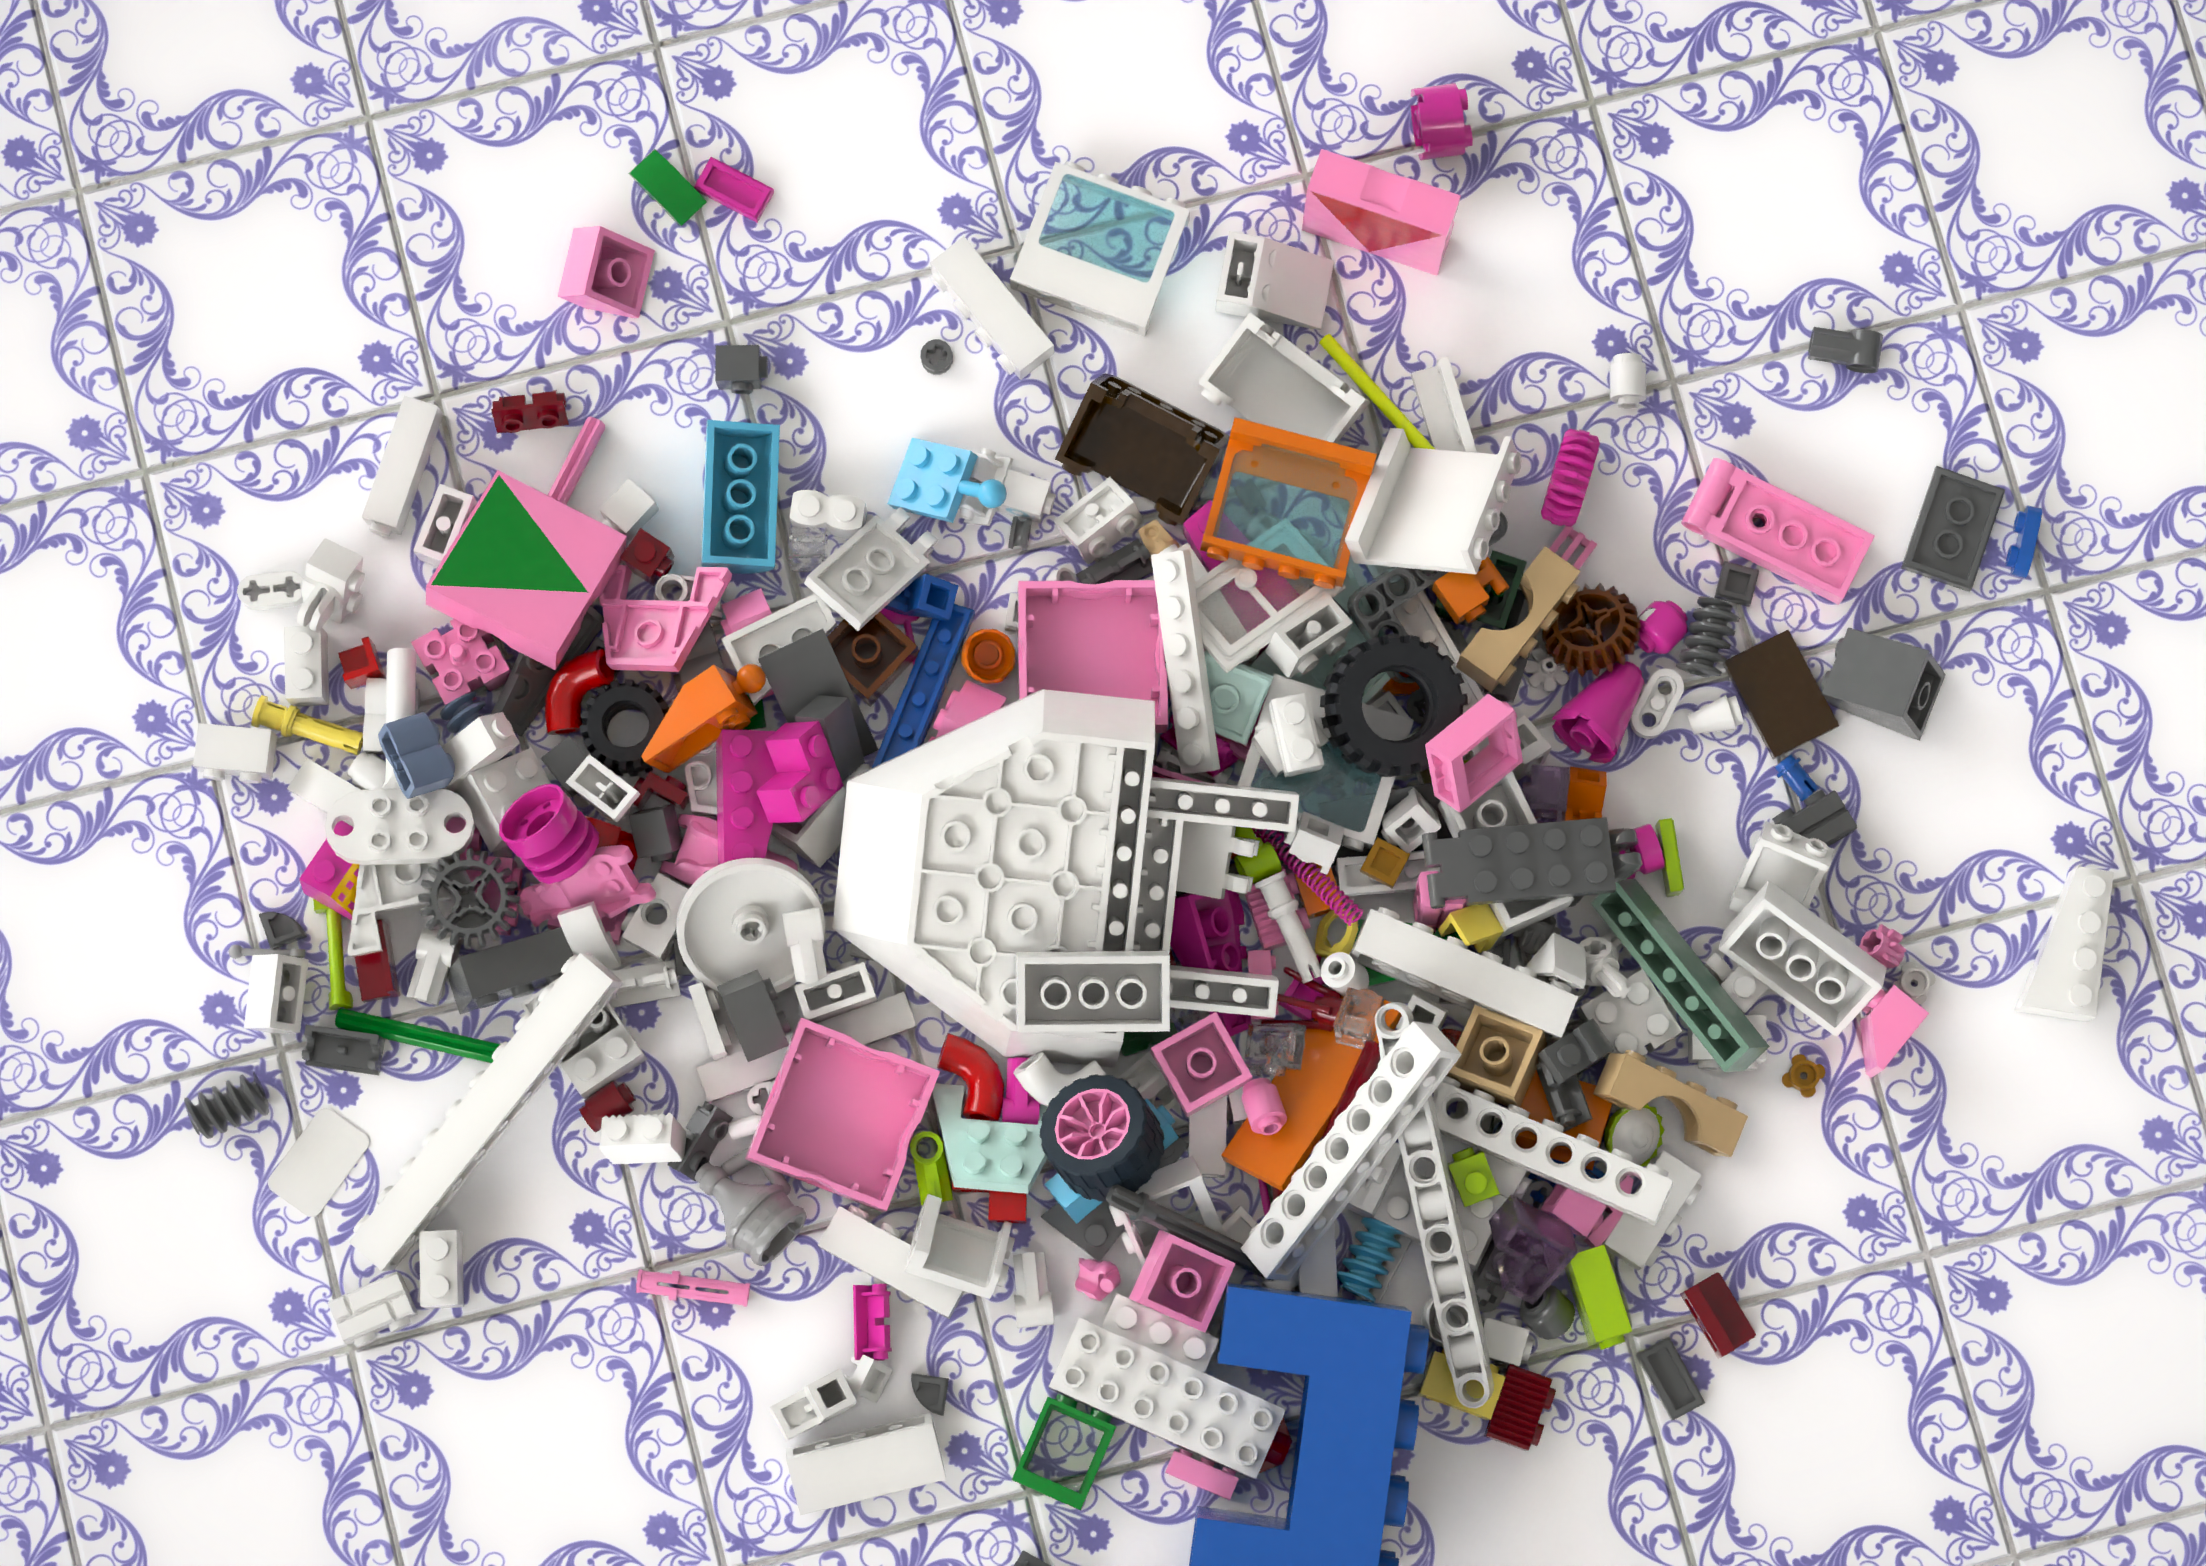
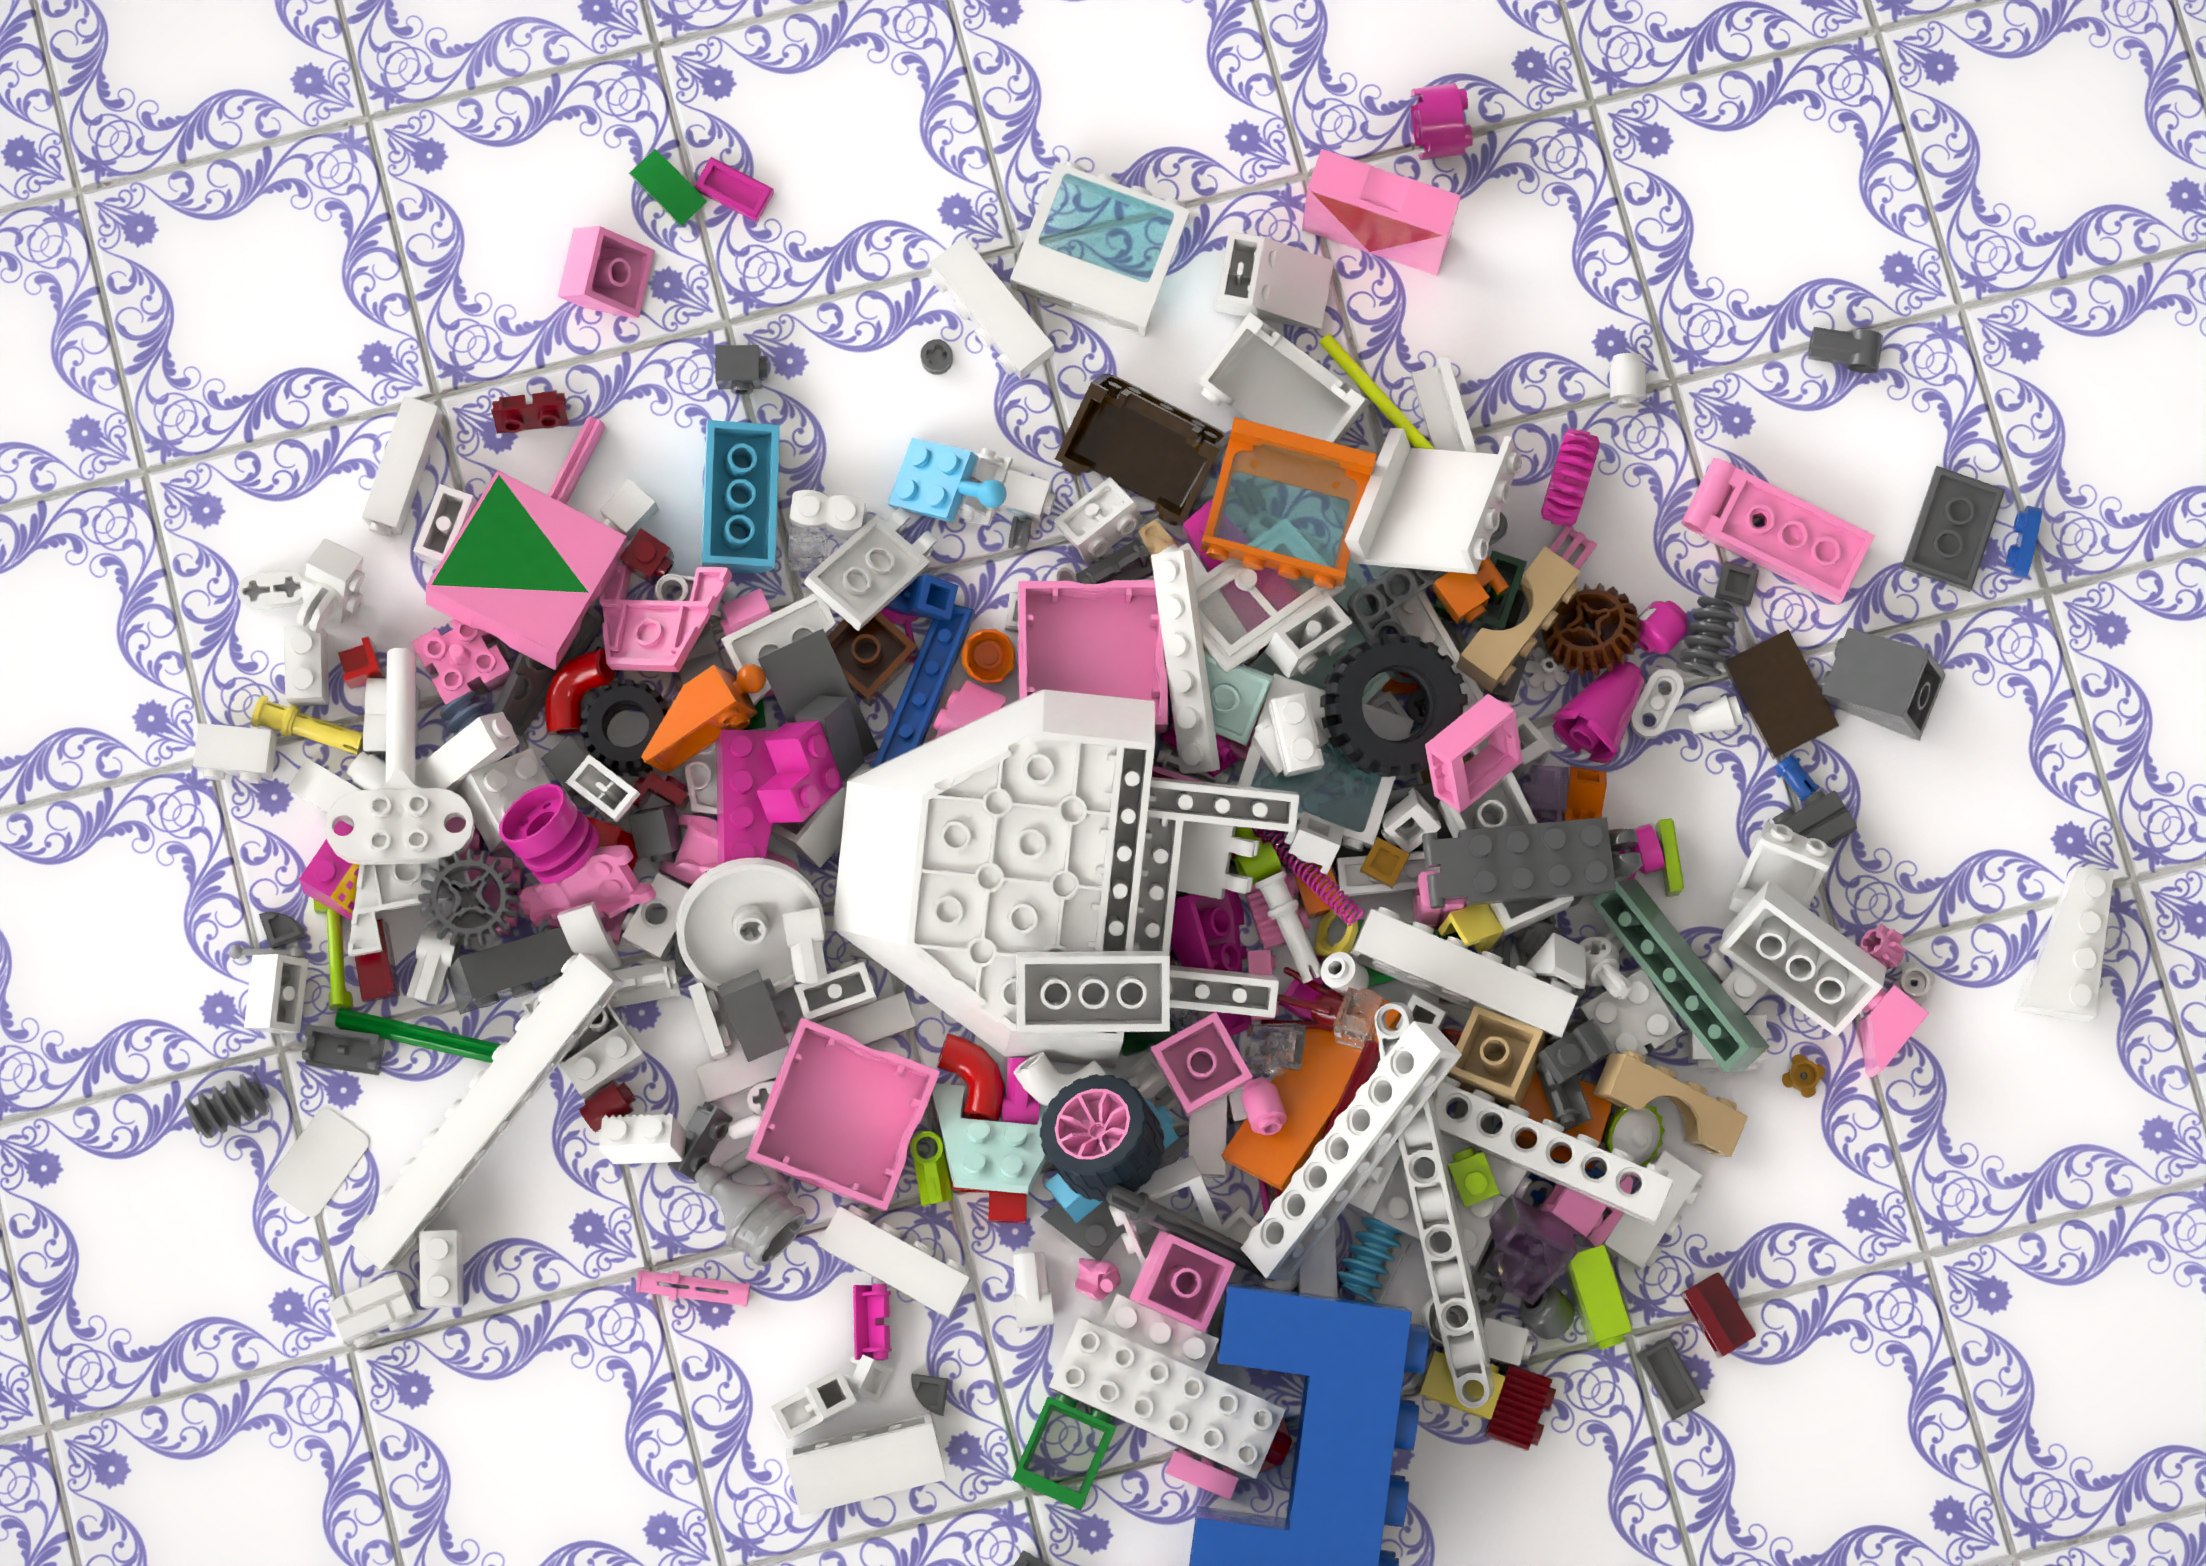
sand blue brick [378,712,455,799] -> none
white panel [905,1194,1015,1299] -> none

